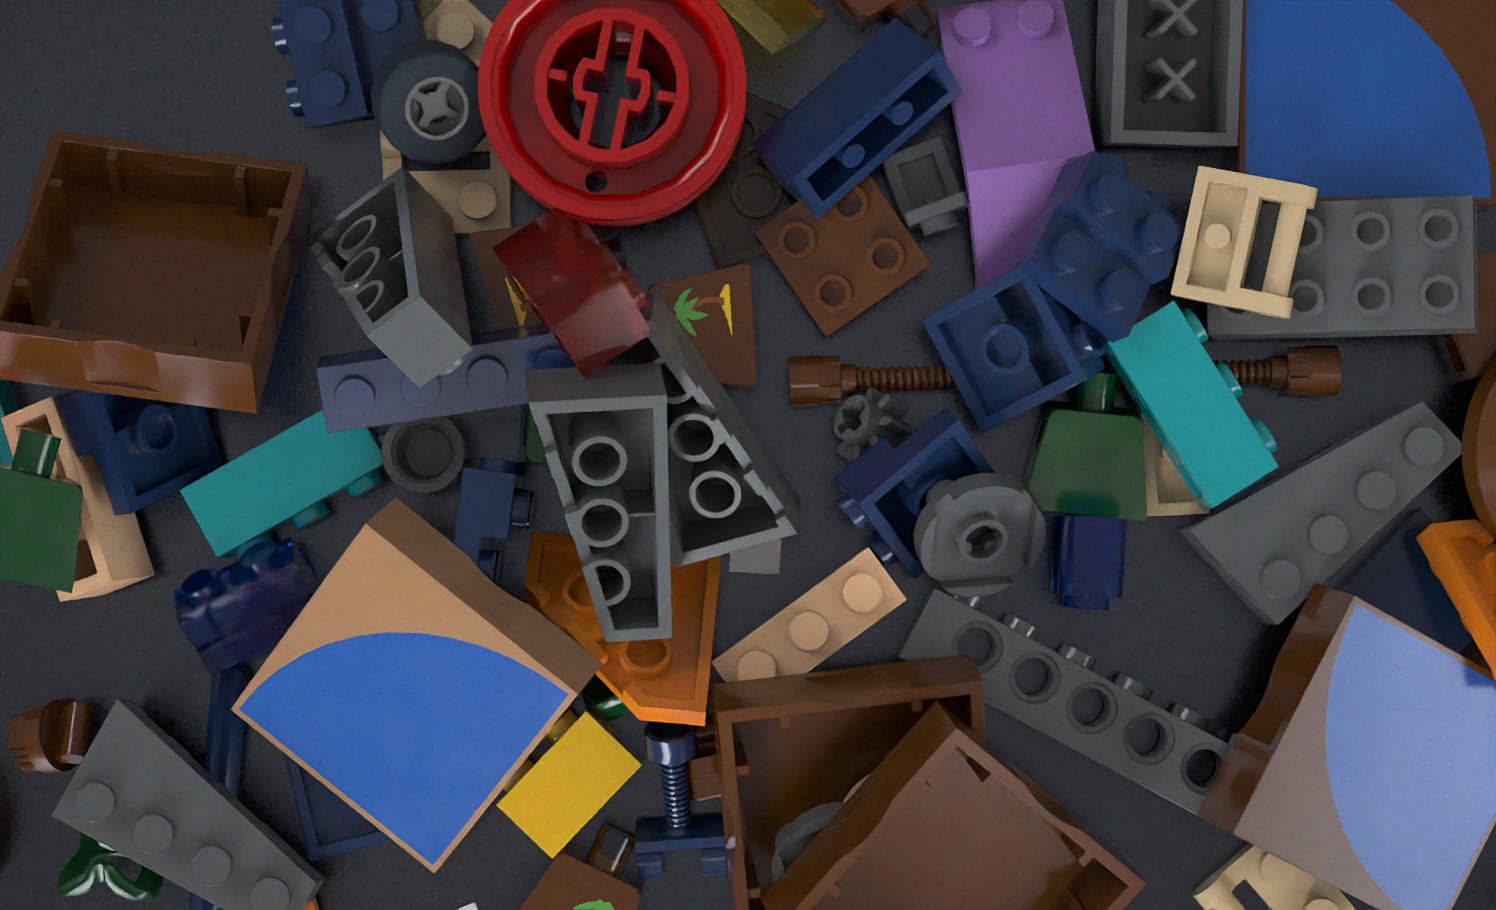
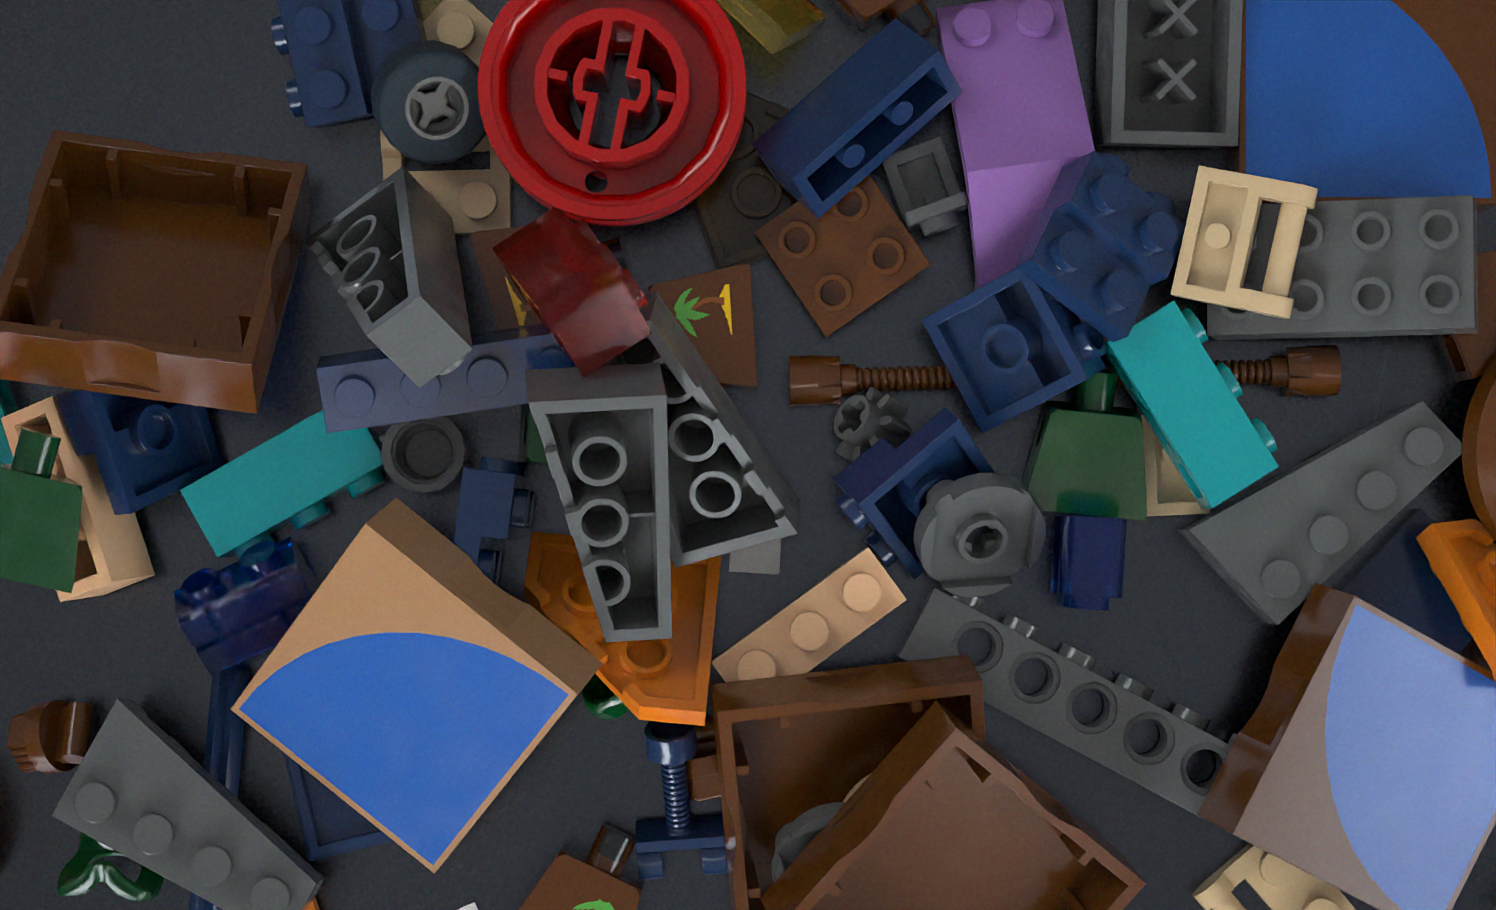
yellow brick [497,710,644,859] -> none

